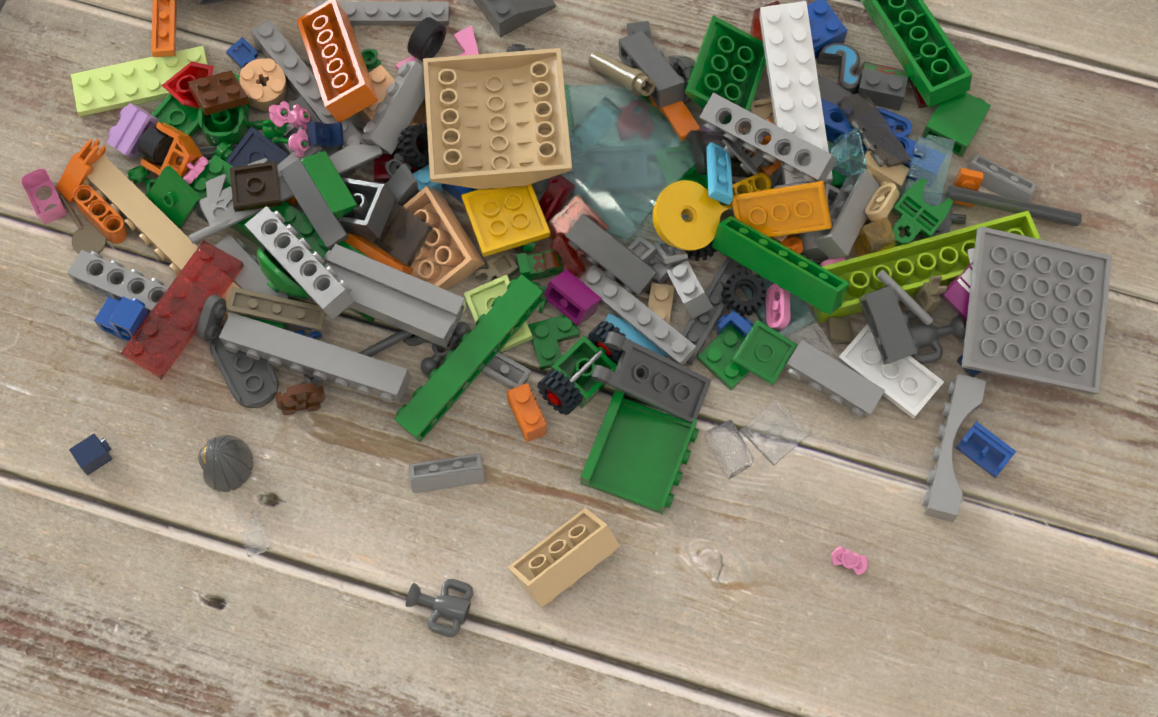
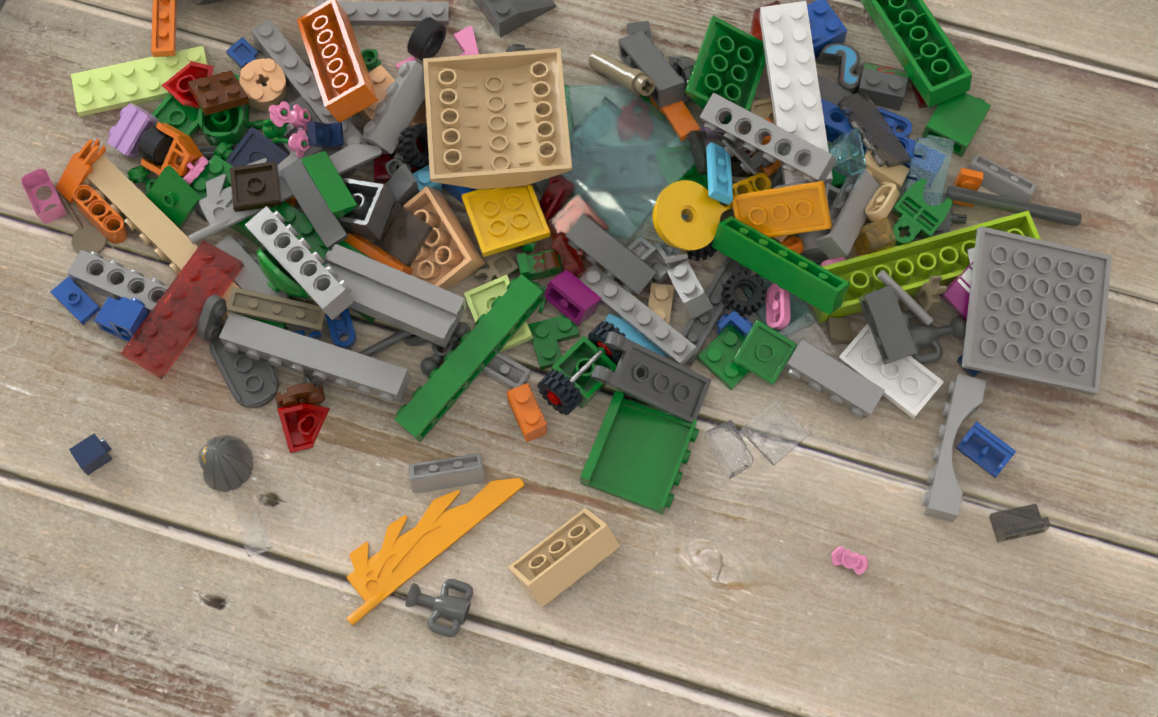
none -> blue plate [50,277,101,325]
none -> red slope [278,403,330,453]
none -> blue plate [326,308,356,349]
none -> light orange animal [346,478,525,626]
none -> clear smoke panel [989,504,1051,543]

